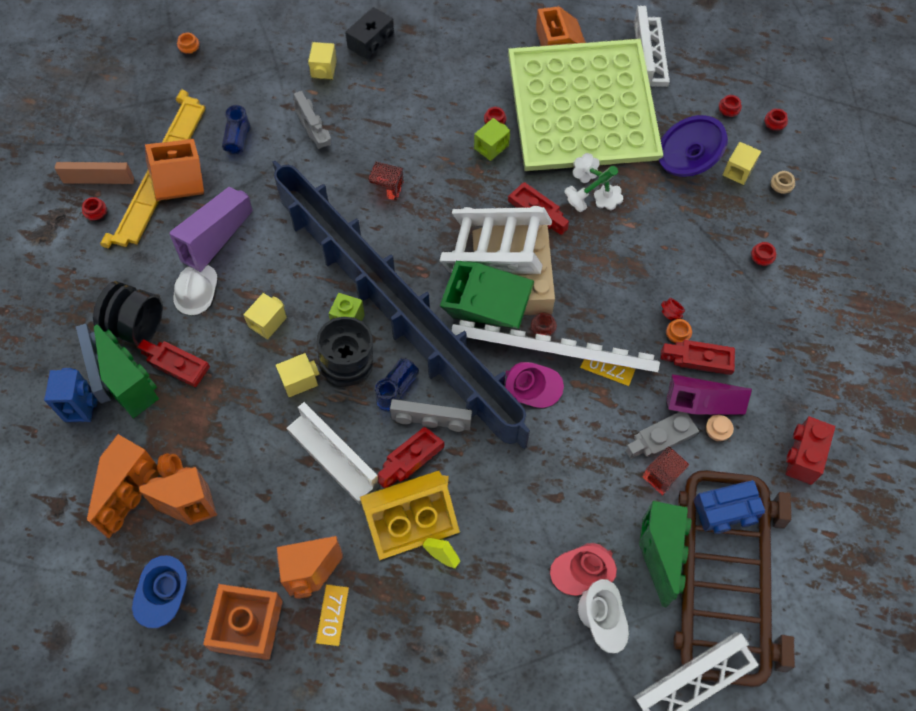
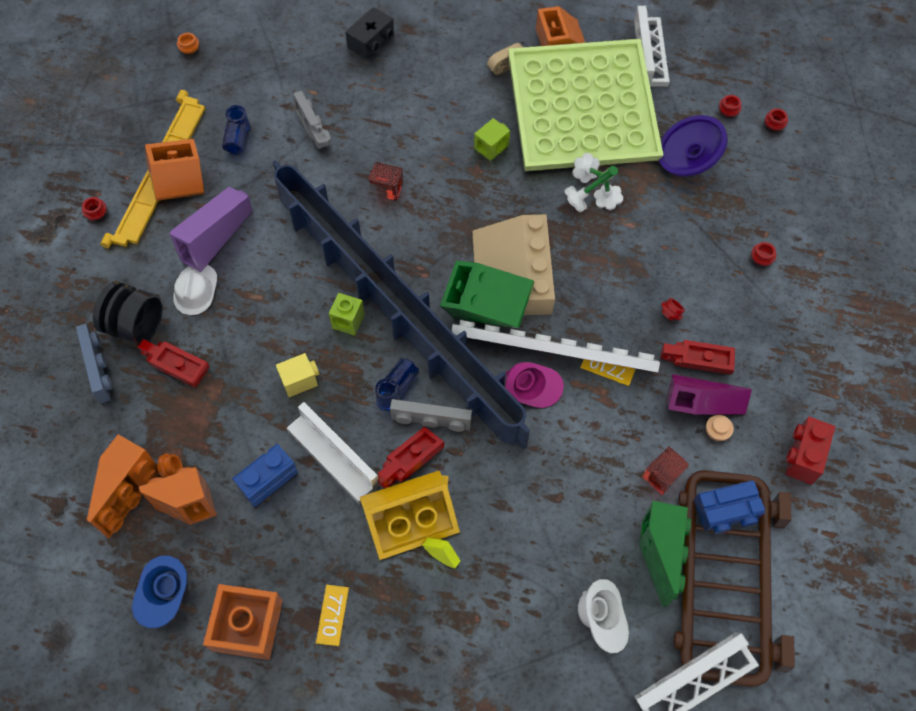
blue brick [44,368,98,422] -> none
nougat tile [55,162,134,184] -> none
green slope [94,324,159,419] -> none
light yellow brick [243,293,287,340] -> none
orange slope [277,536,343,599] -> none
light yellow brick [308,42,337,79] -> none
black wheel [316,317,373,386] -> none
white fence [440,206,552,274] -> none
red plate [484,107,507,125] -> none
red hinge [508,182,569,235] -> none
clear red plate [531,313,557,336] -> none
coral piece [550,543,617,596] -> none
light grey hinge [625,412,699,460] -> none
orange plate [666,319,692,343] -> none
light yellow brick [723,142,761,185] -> none
tan plate [771,171,795,194] -> none
none -> blue brick [232,444,298,508]
none -> tan beam [487,43,524,75]

